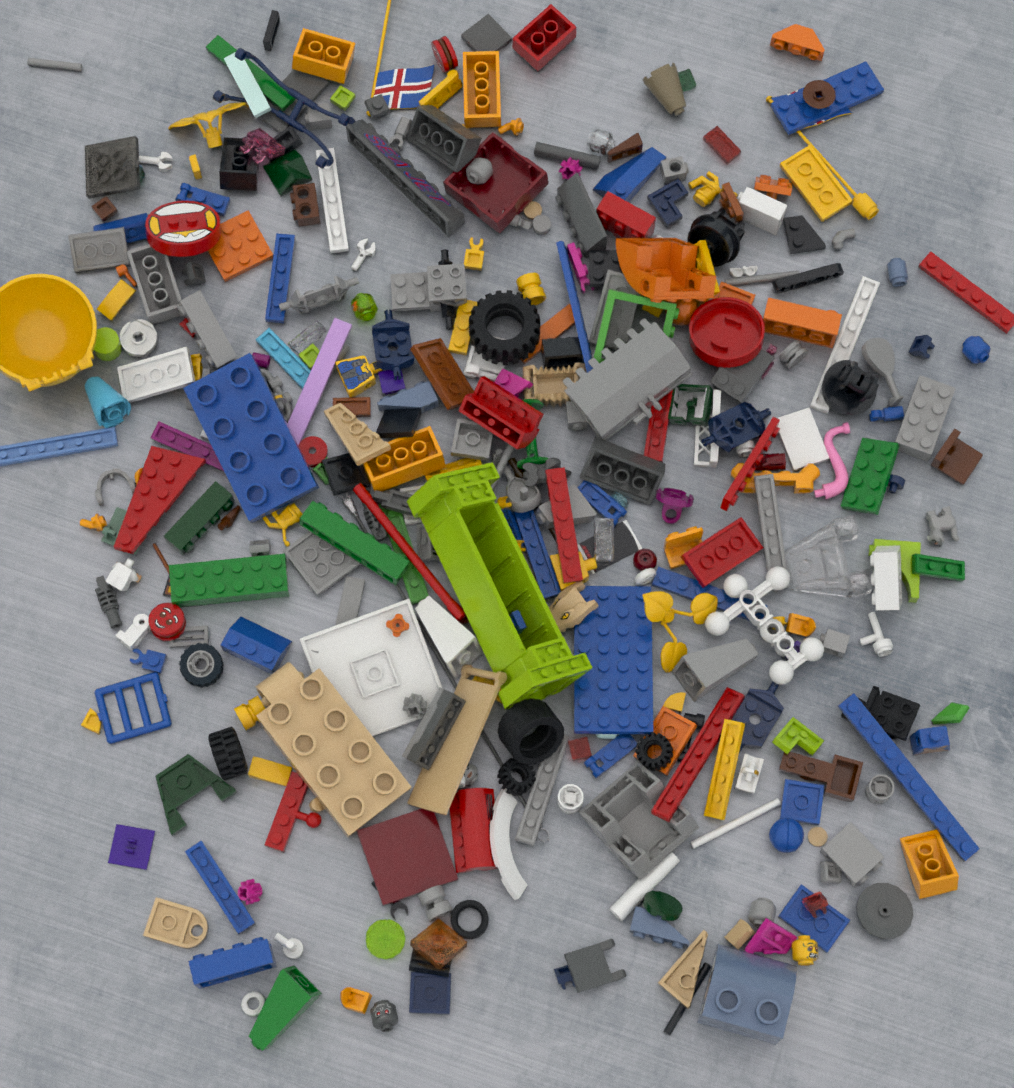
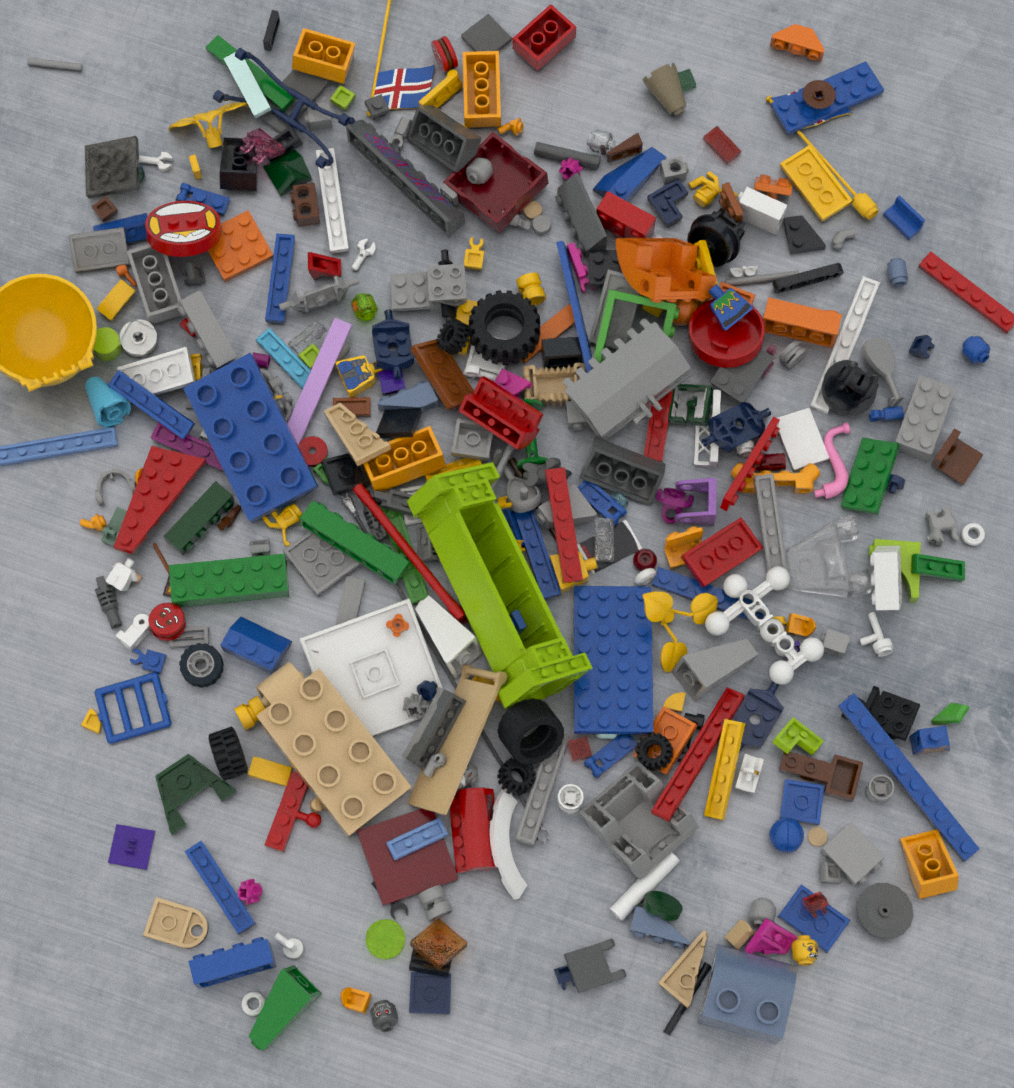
black tyre [451,900,489,939] -> none
tan animal [549,581,599,632] -> none
white piece [690,798,781,849] -> none
none -> blue plate [108,370,195,439]
none -> red slope [308,252,341,280]
none -> medium blue tile [386,817,448,861]
none -> dark blue tile [417,680,437,701]
none -> light grey arm [423,753,446,778]
none -> black tyre [437,318,471,355]
none -> light grey tile [440,183,458,207]
none -> medium lavender hose [675,478,717,526]
none -> blue torso [709,284,753,331]
none -> blue panel [883,195,925,240]
none -> white piece [961,523,985,546]

